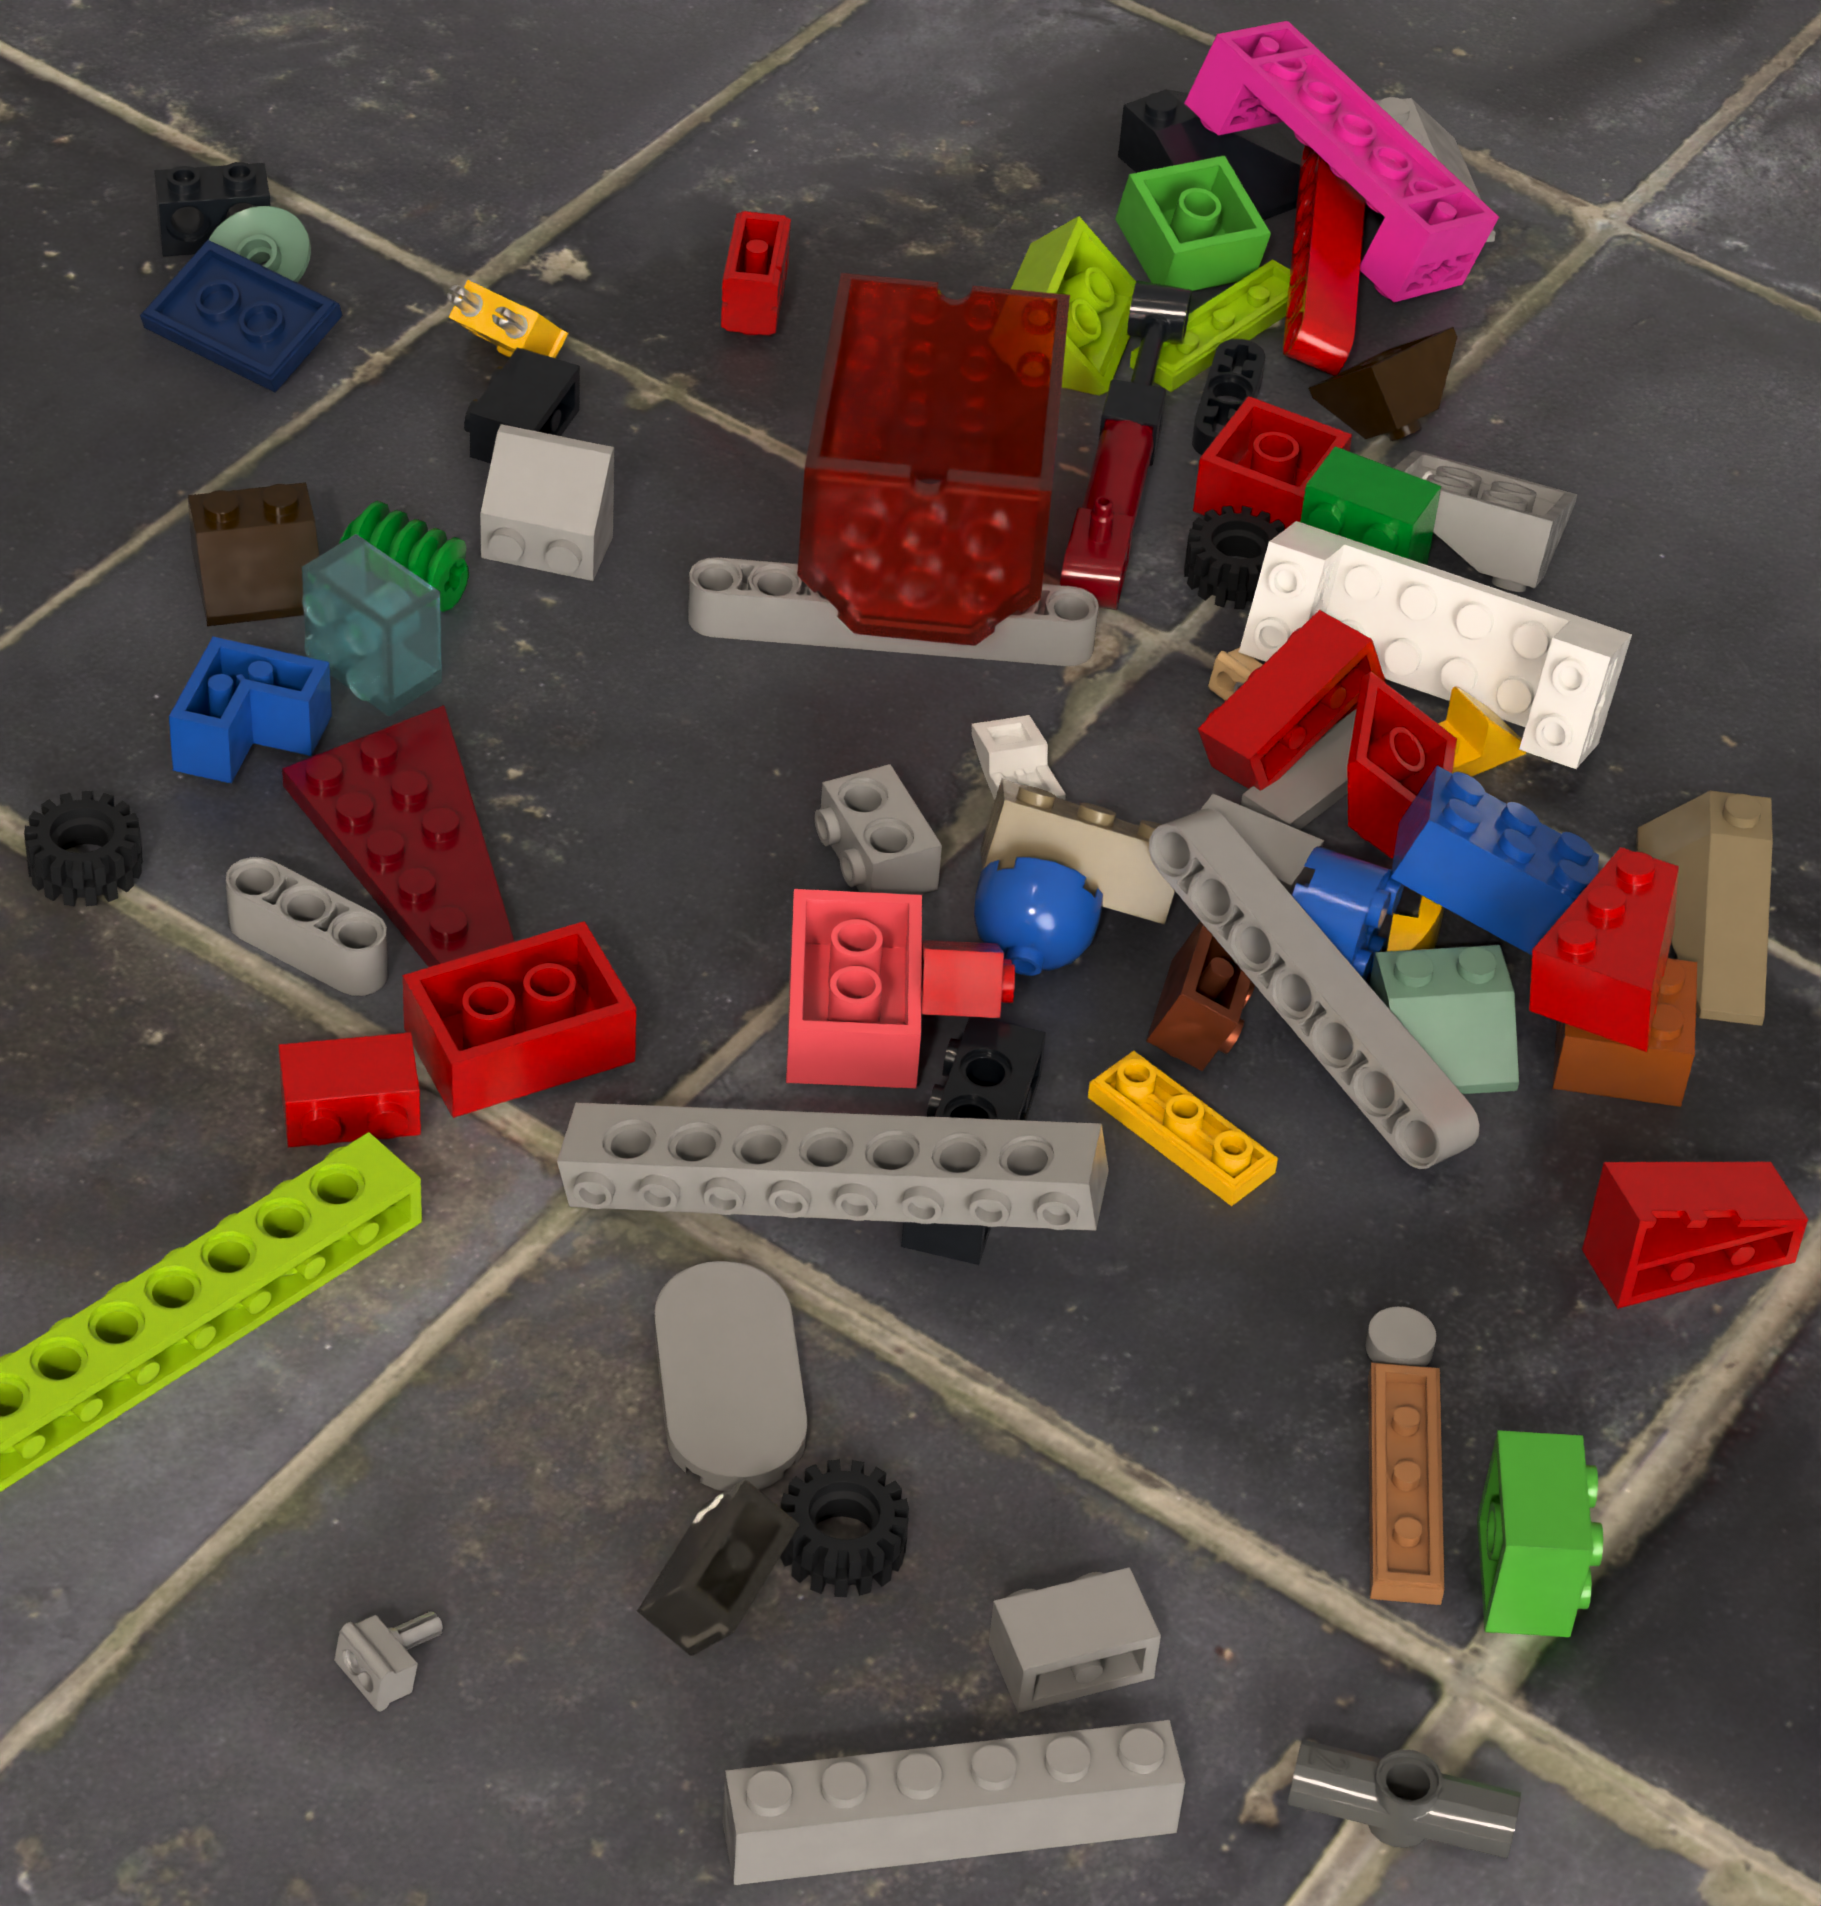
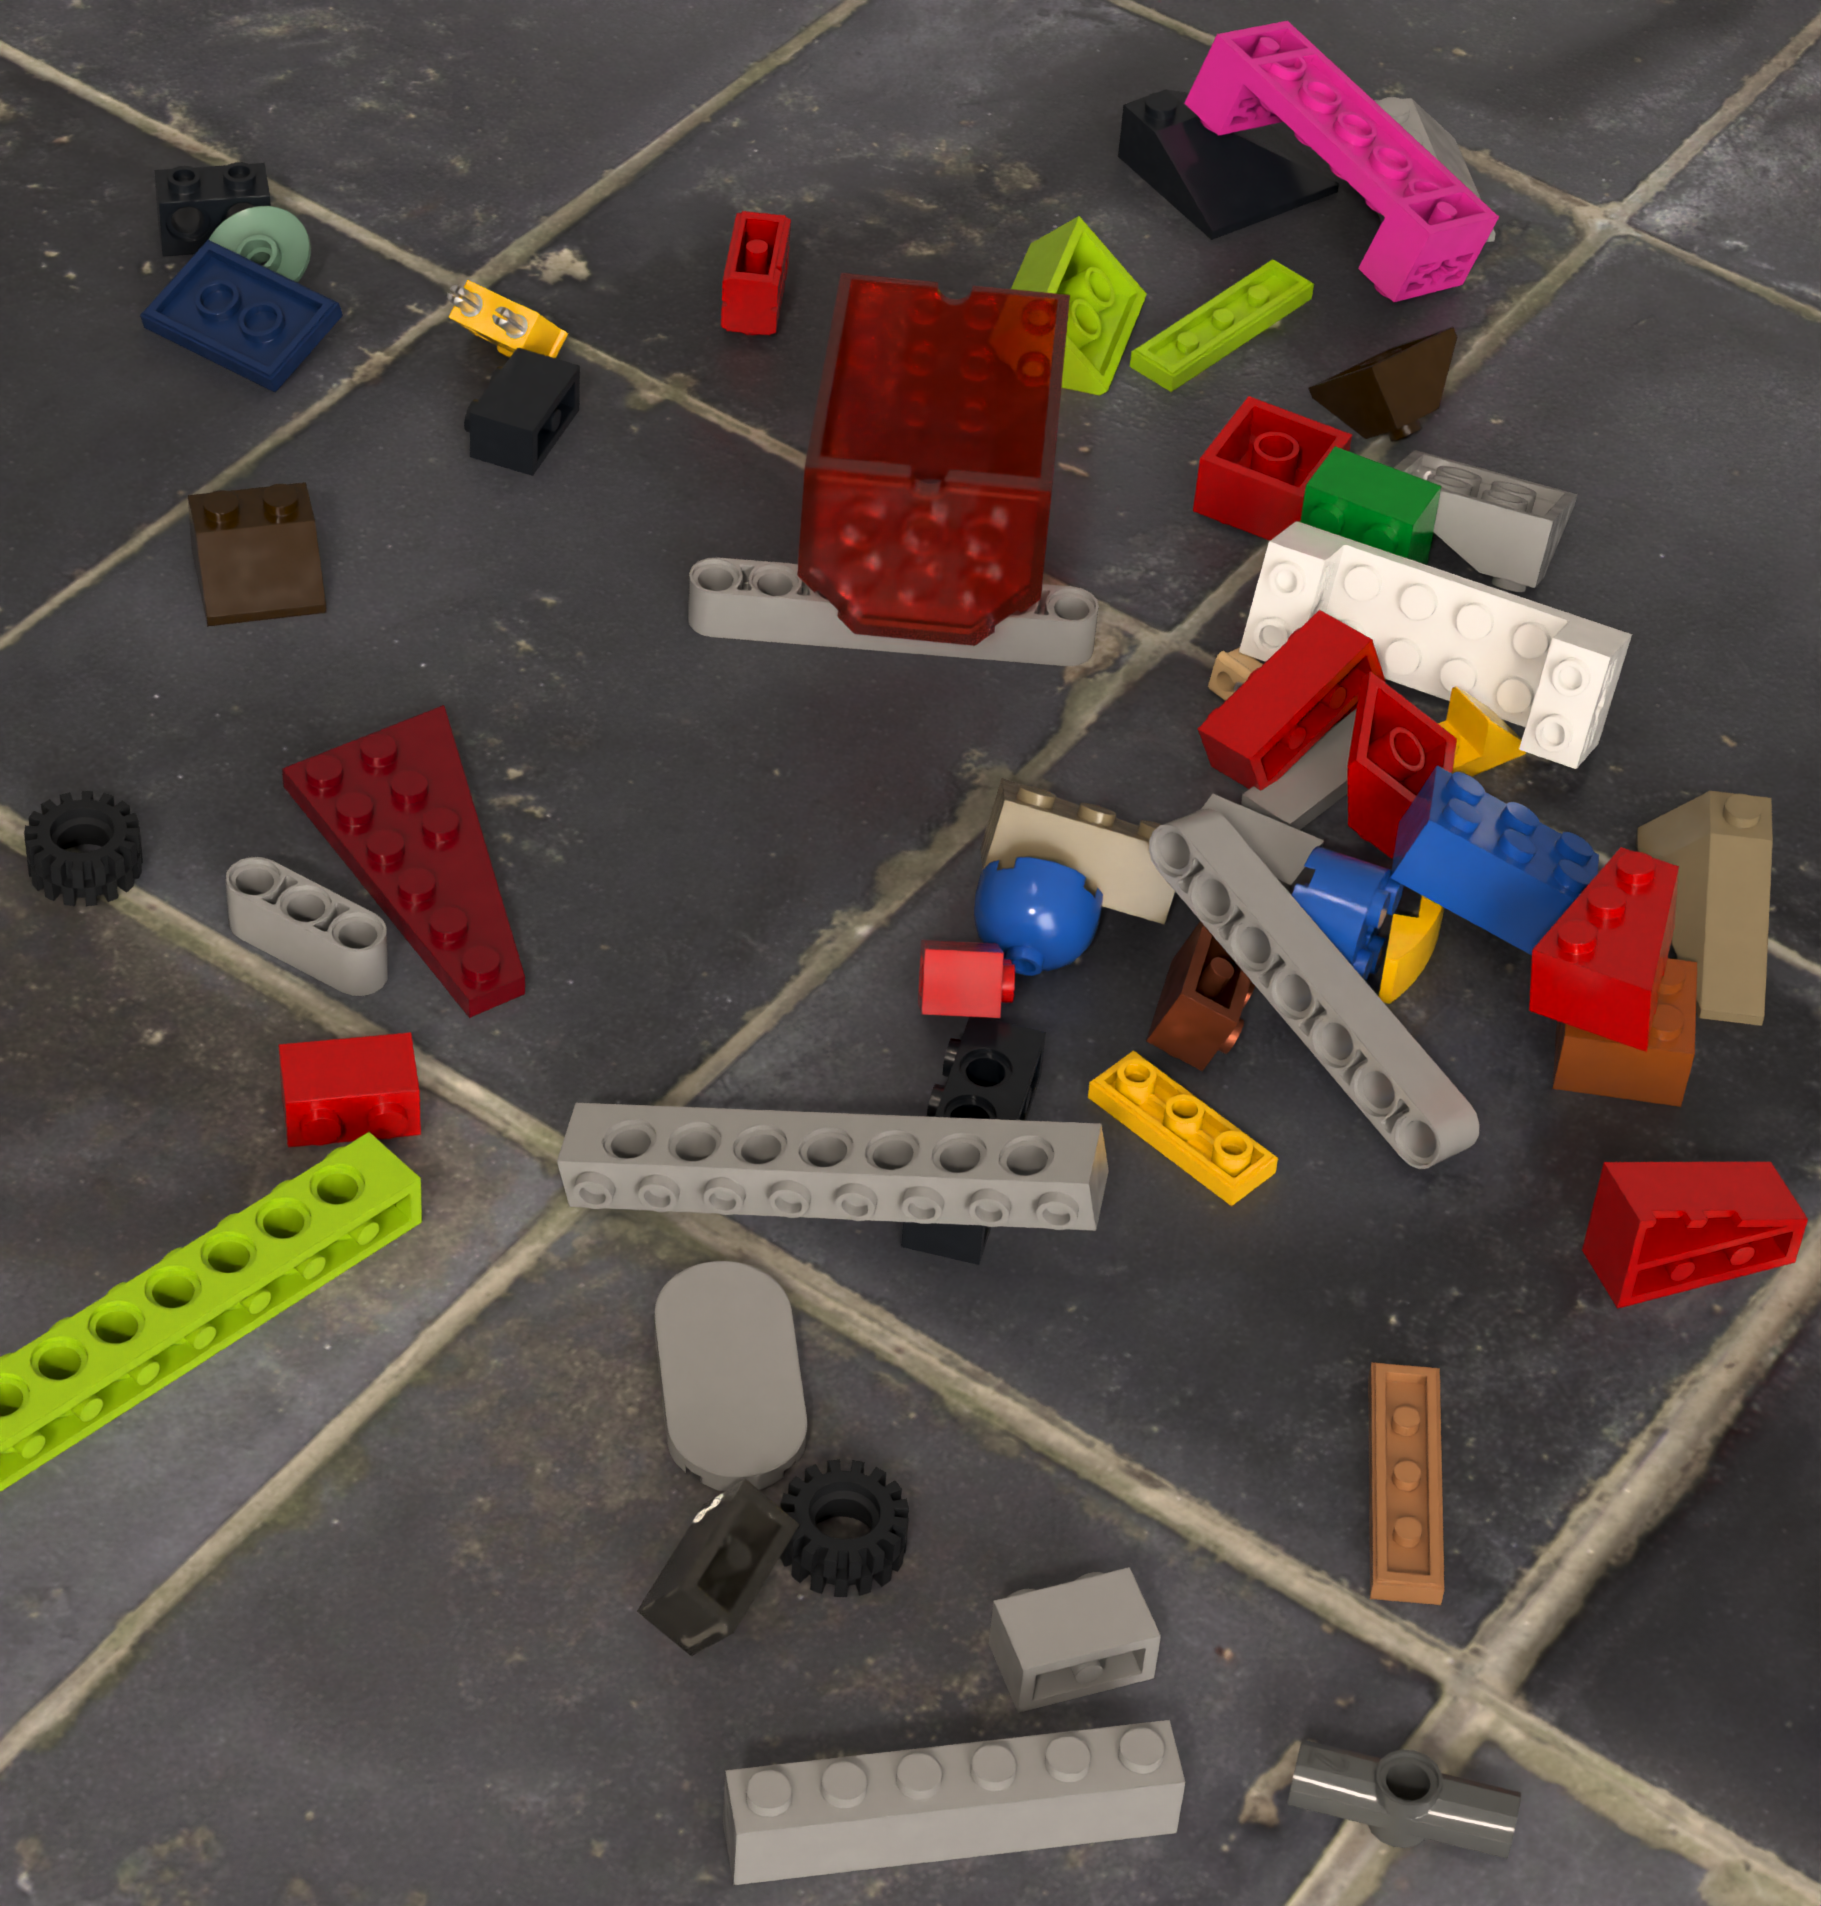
blue brick [169,637,332,784] -> none
clear light blue brick [302,534,442,716] -> none
light grey piece [334,1612,443,1712] -> none
green piece [337,500,469,612] -> none
red brick [402,921,636,1118] -> none
light grey slope [480,424,614,581] -> none
coral brick [786,889,922,1089] -> none
light grey brick [814,764,942,895] -> none
white slope [972,715,1066,800] -> none
dark red piece [1060,280,1192,610] -> none
bright green brick [1115,156,1271,291] -> none
black tyre [1184,506,1285,610] -> none
black beam [1192,339,1265,455] -> none
red beam [1283,145,1365,376] -> none
light grey tile [1365,1306,1436,1367] -> none
sand green slope [1369,945,1519,1094] -> none
bright green brick [1477,1430,1603,1637] -> none

